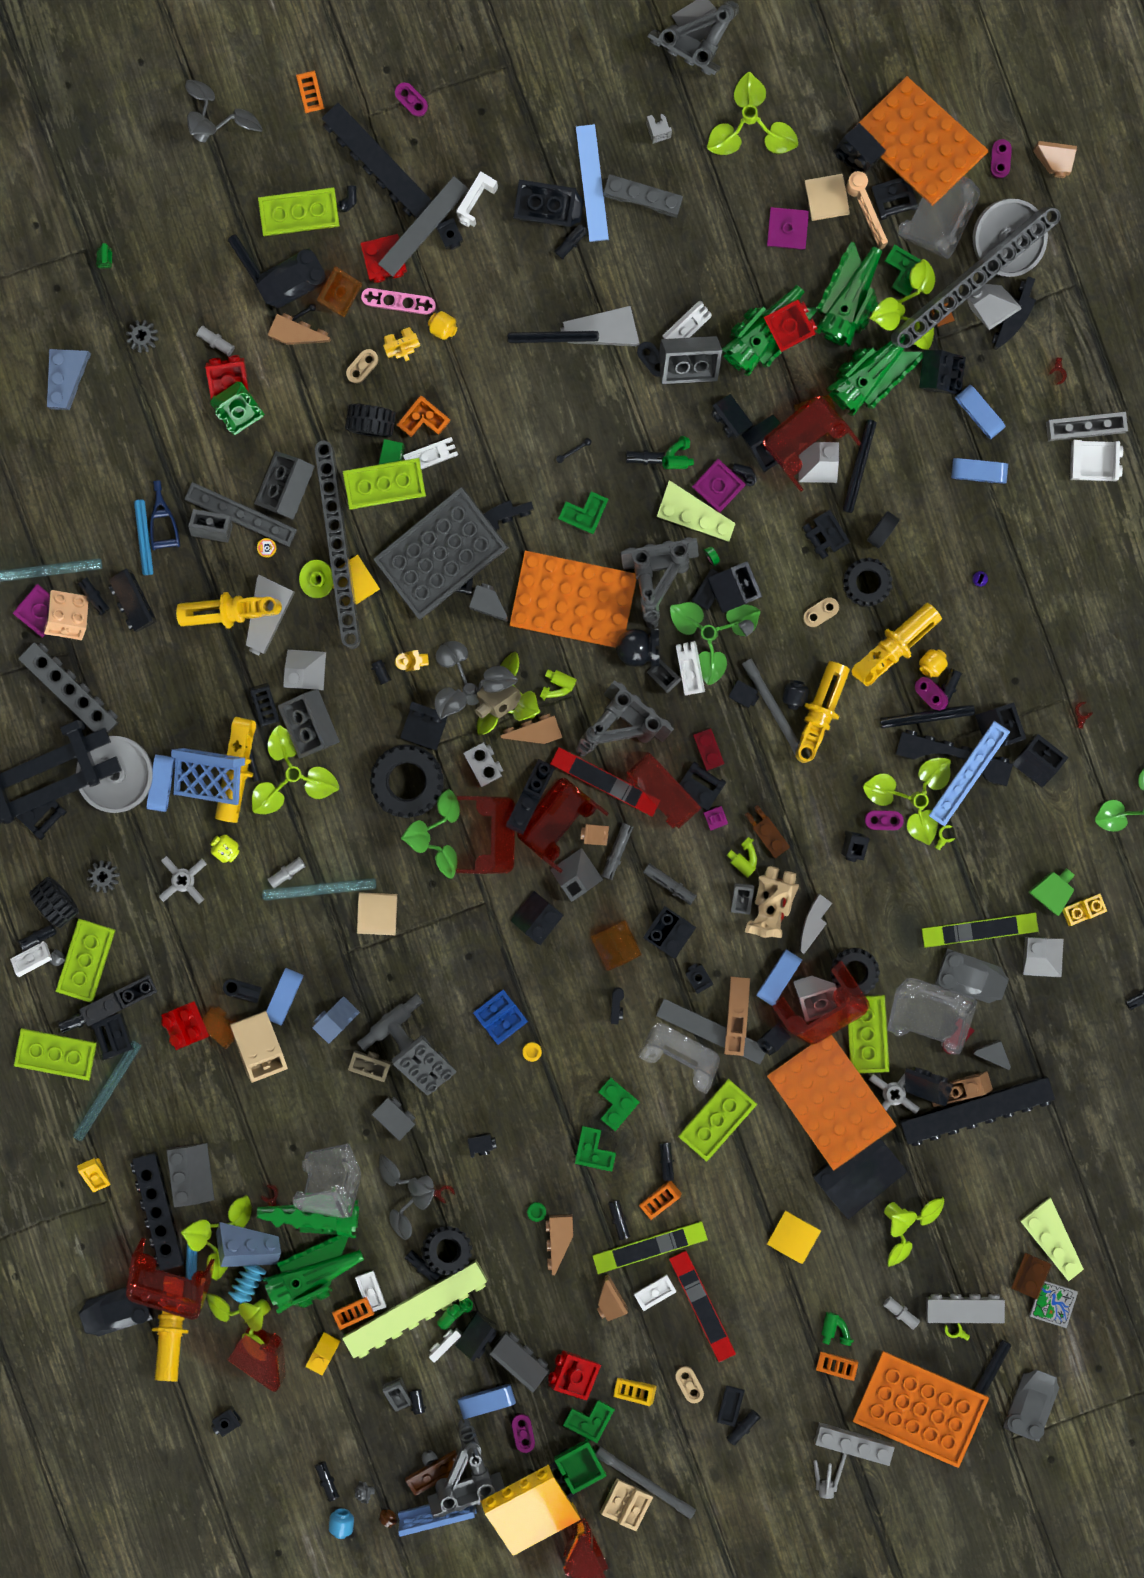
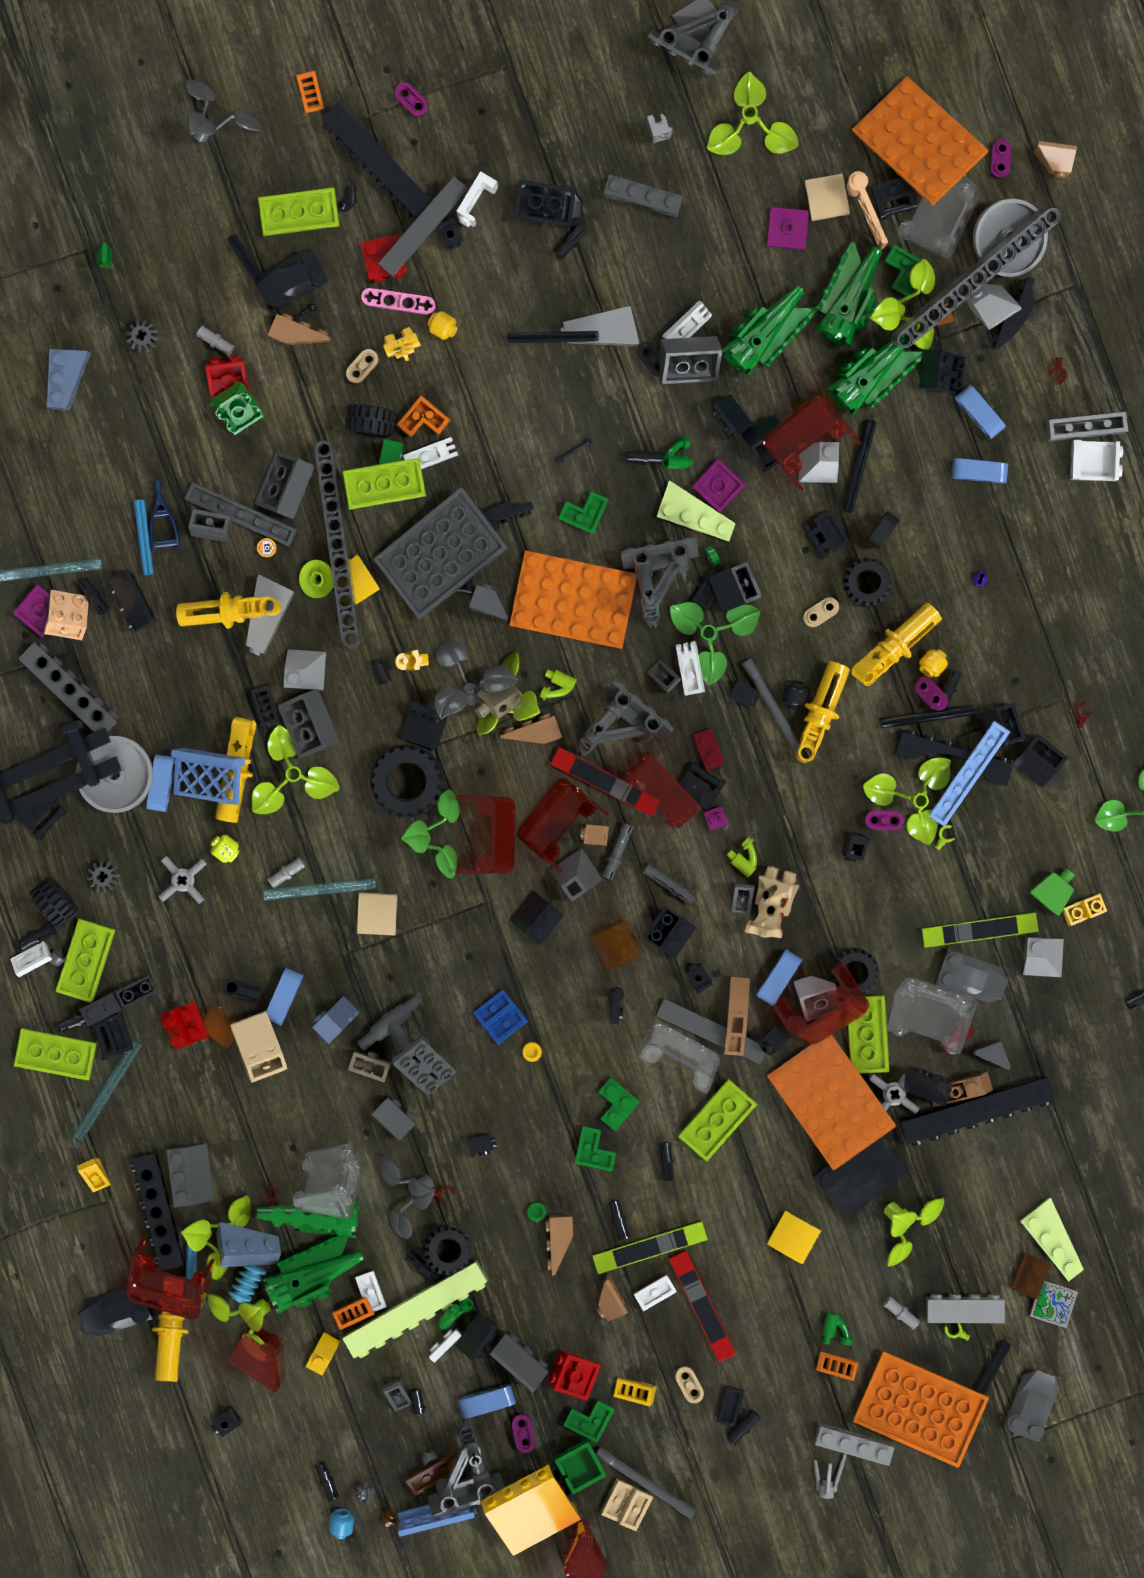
clear orange slope [317,266,363,318] -> none
light grey brick [463,742,503,787] -> none
black slope [506,759,556,835] -> none
light blue tile [576,124,609,242] -> none
black tile [616,629,659,667] -> none
orange slope [639,1181,682,1220] -> none
black arm [732,463,757,487] -> none
dark grey hinge [738,620,754,637] -> none
reddish brown hinge [745,805,790,858] -> none
red plate [764,300,818,352] -> none
light grey slope [800,894,832,954] -> none
black slope [833,123,886,173] -> none

